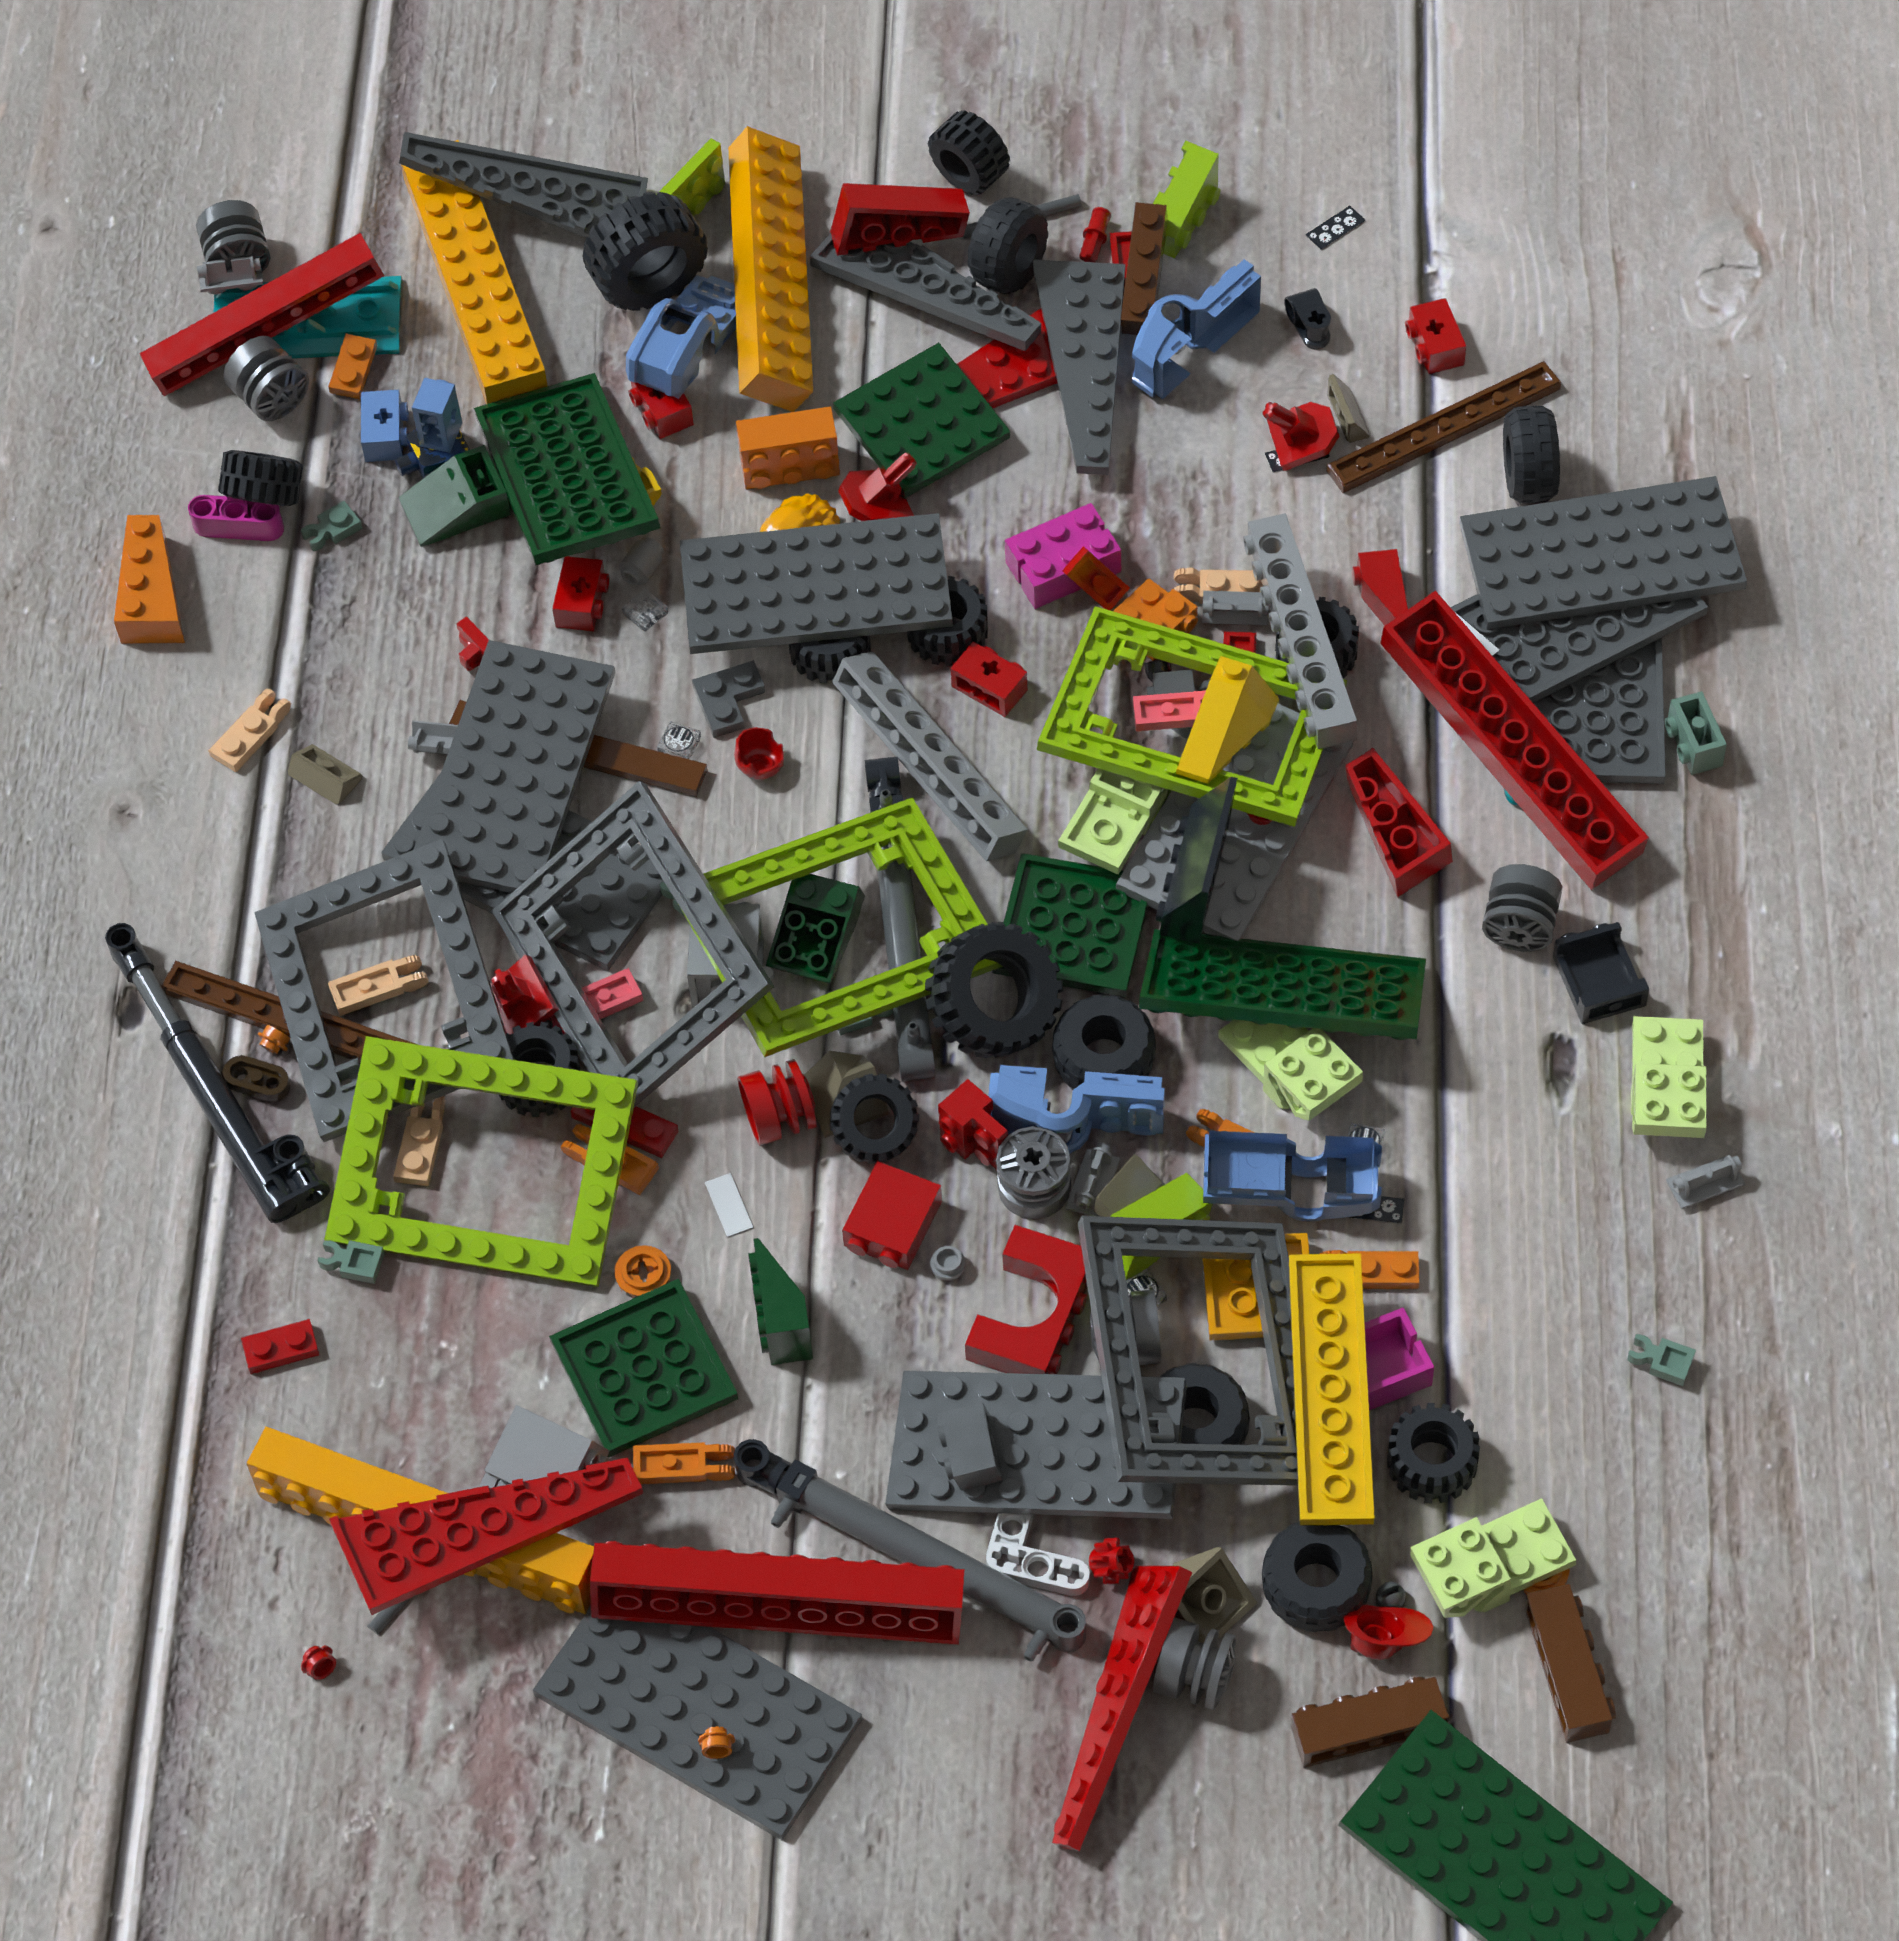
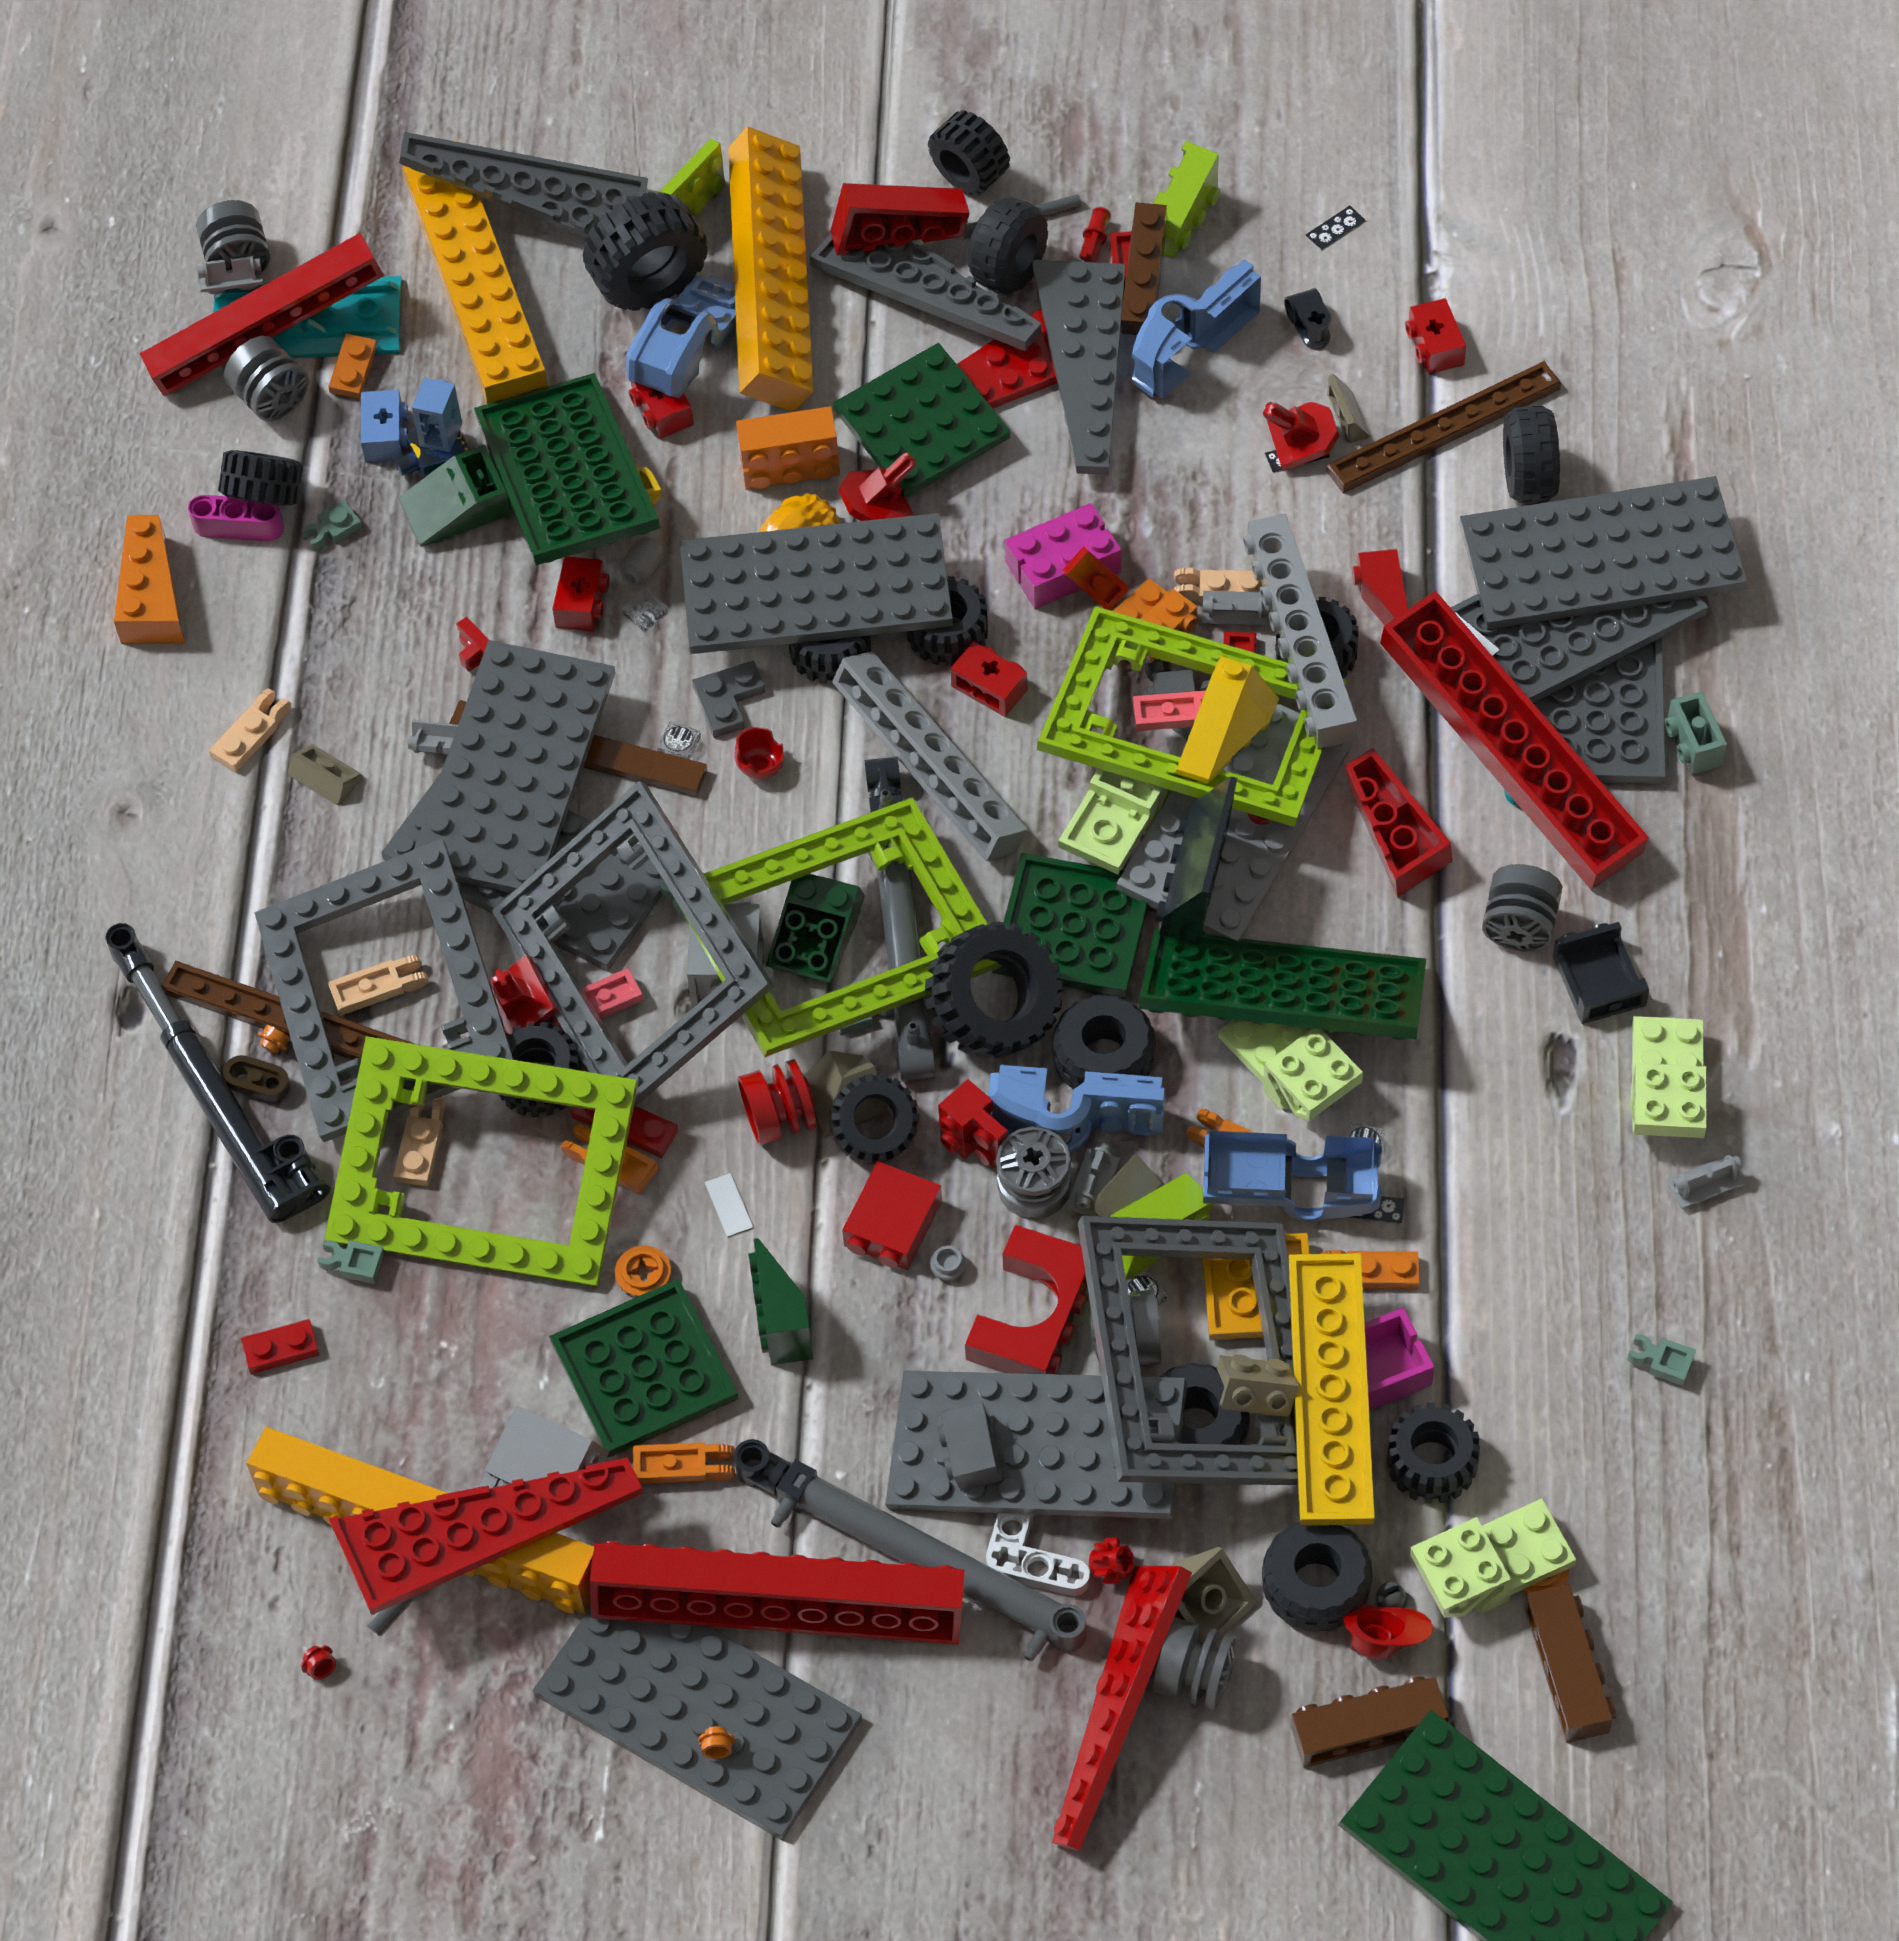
none -> dark tan bracket [1216,1355,1299,1417]

